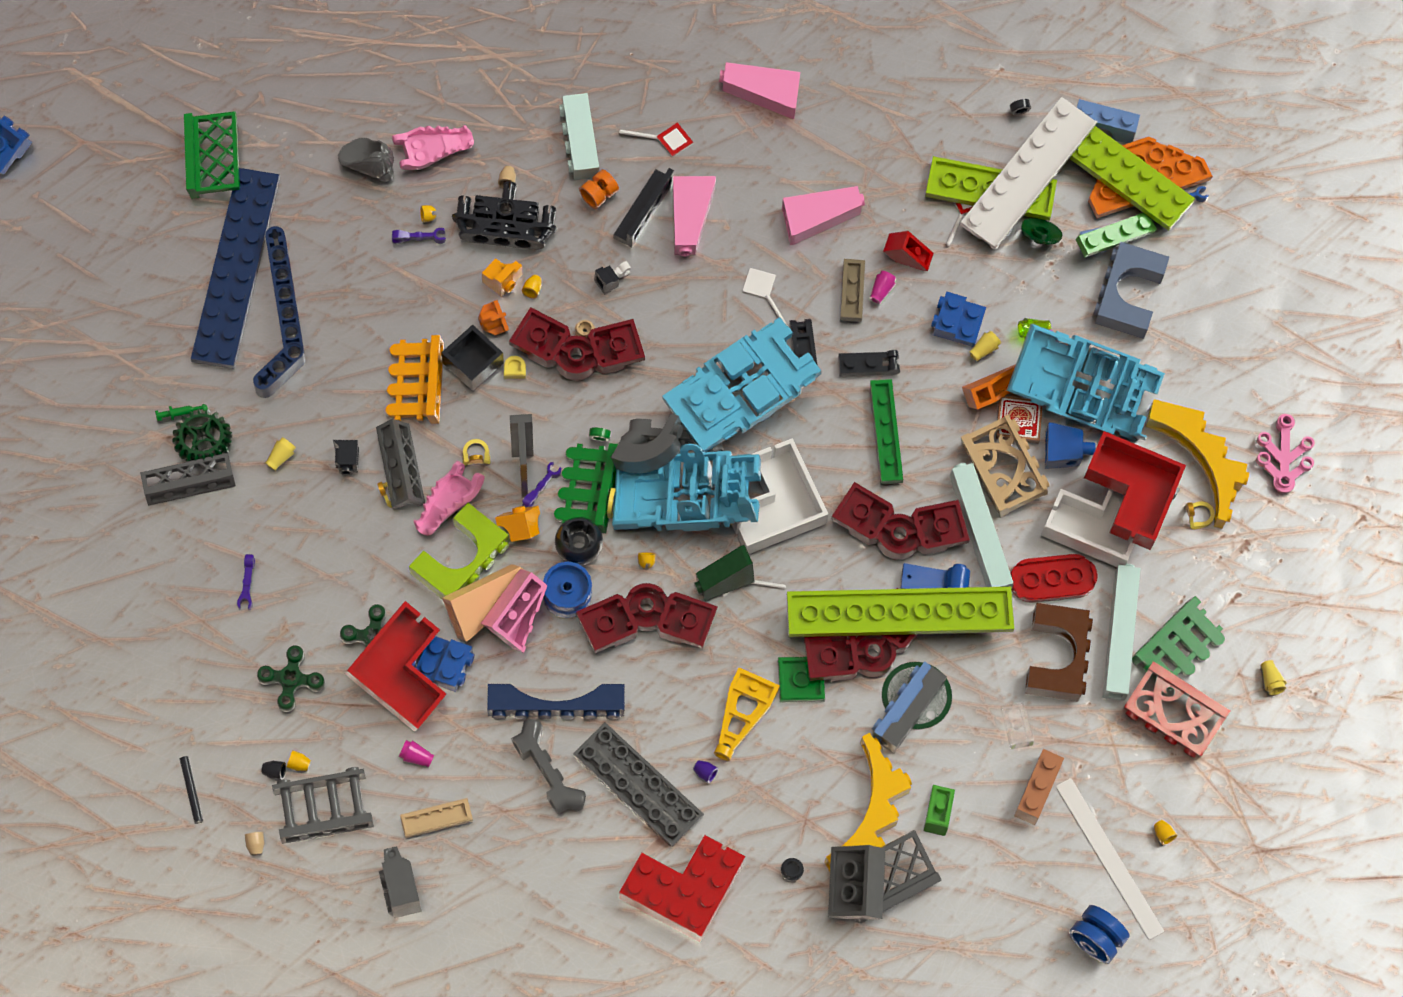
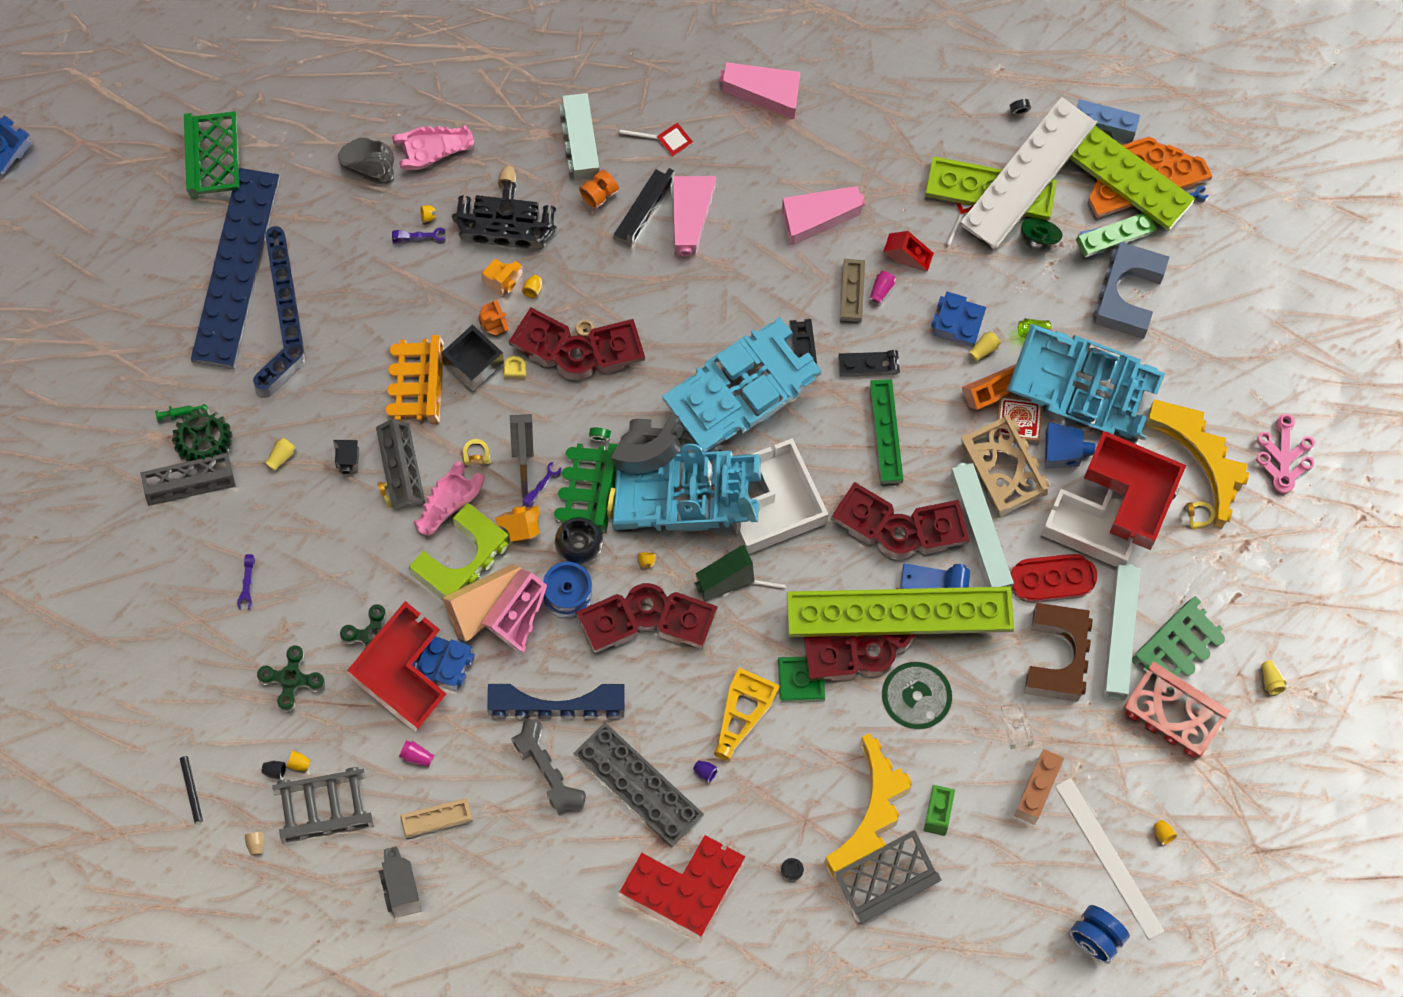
black piece [594,261,631,295] -> none
white piece [743,268,789,327] -> none
dark grey slope [828,845,886,920] -> none
piece [872,661,947,754] -> none

